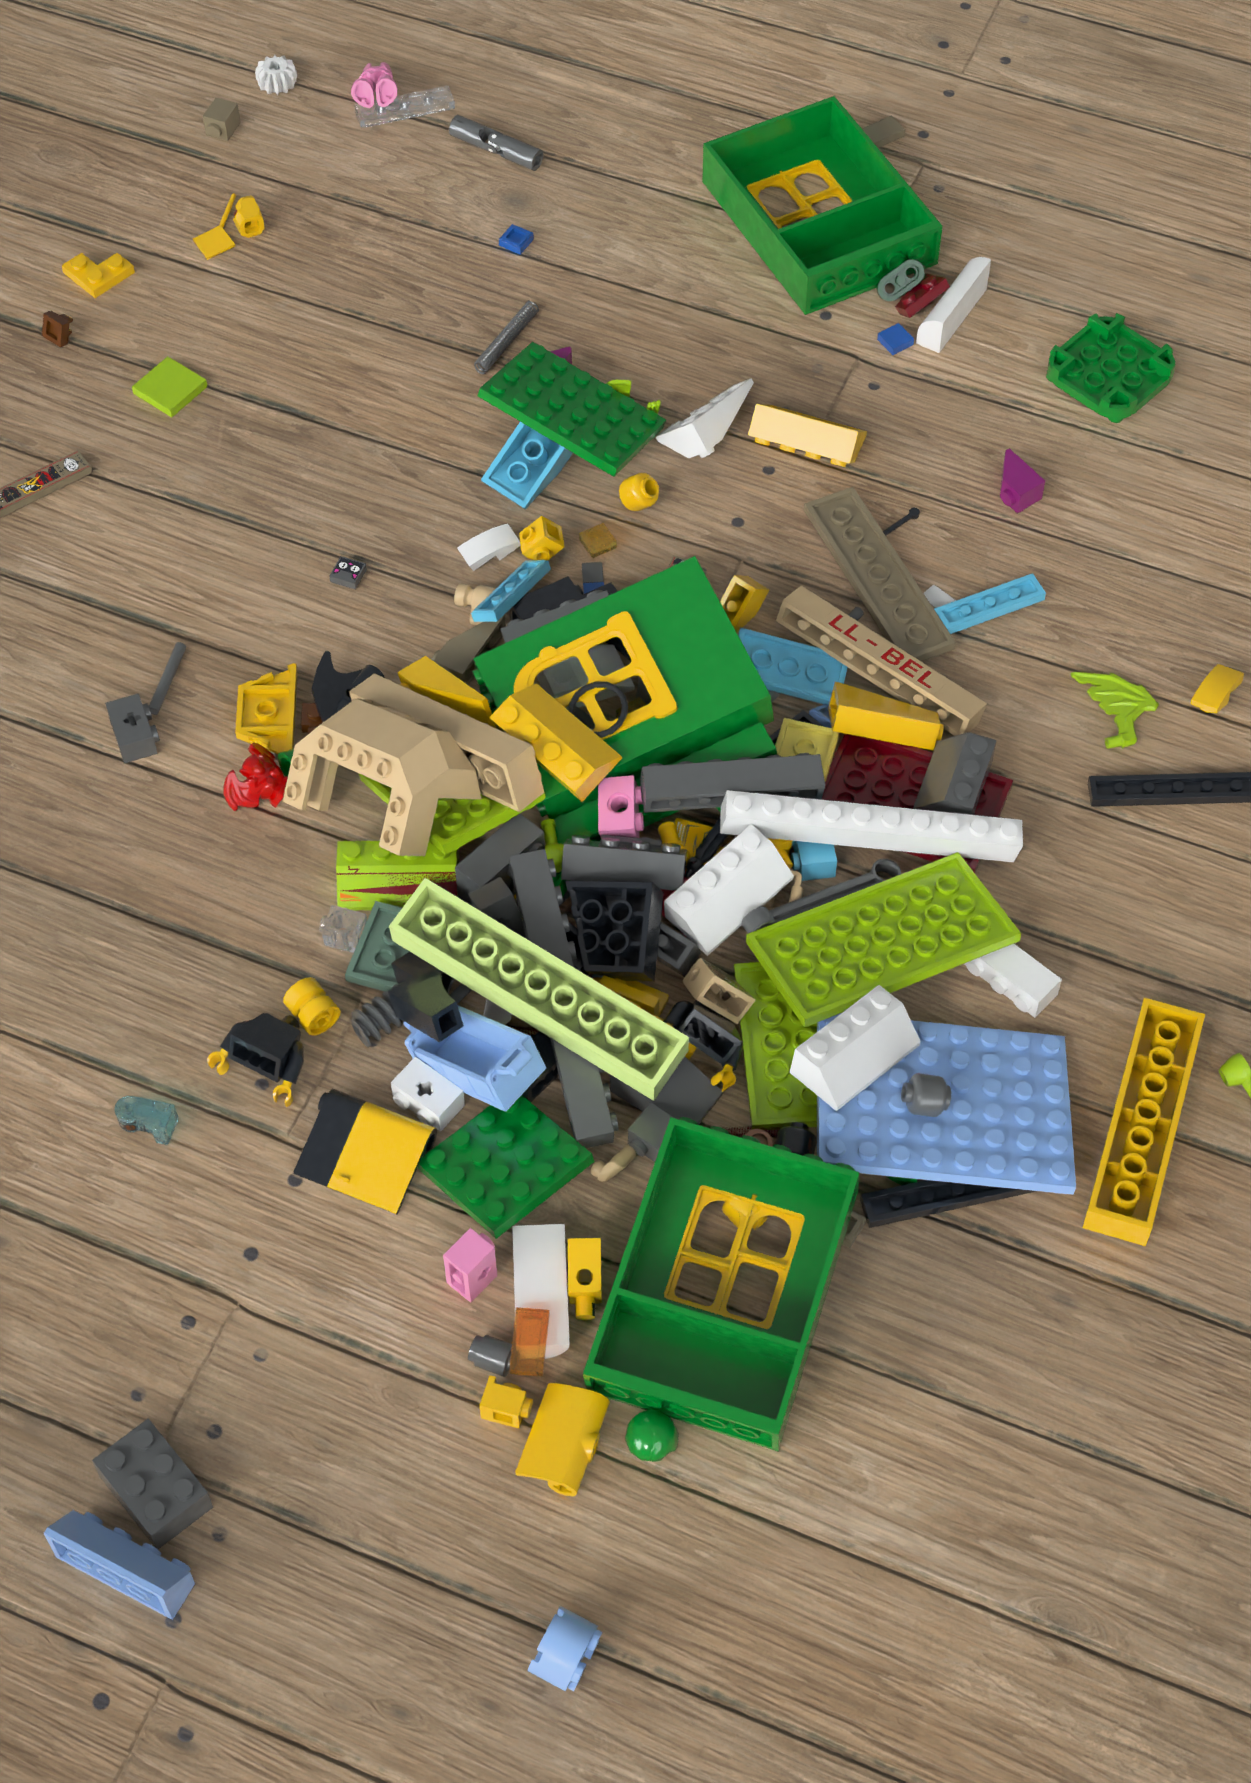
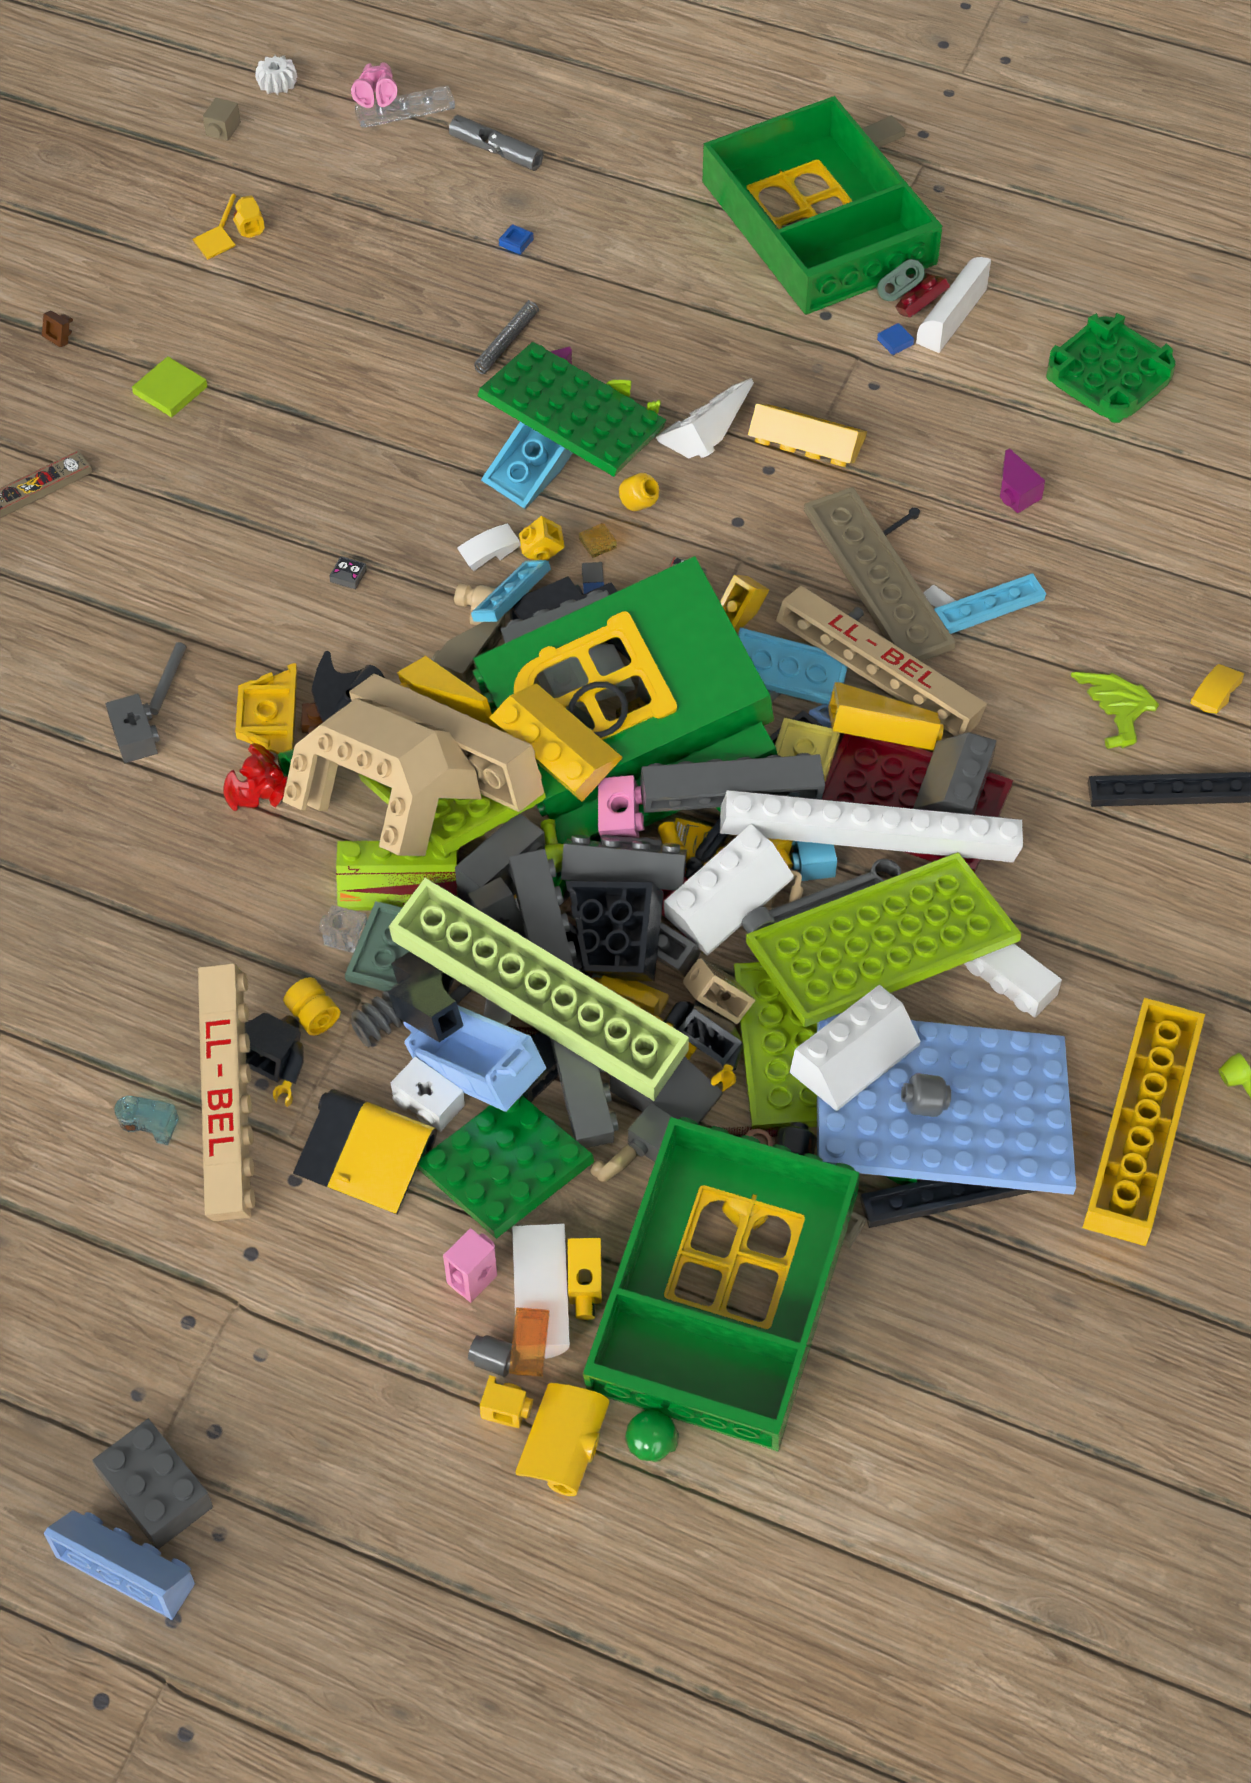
yellow plate [62,252,135,298] -> none
light blue brick [527,1606,603,1691] -> none
none -> tan brick [198,963,255,1221]

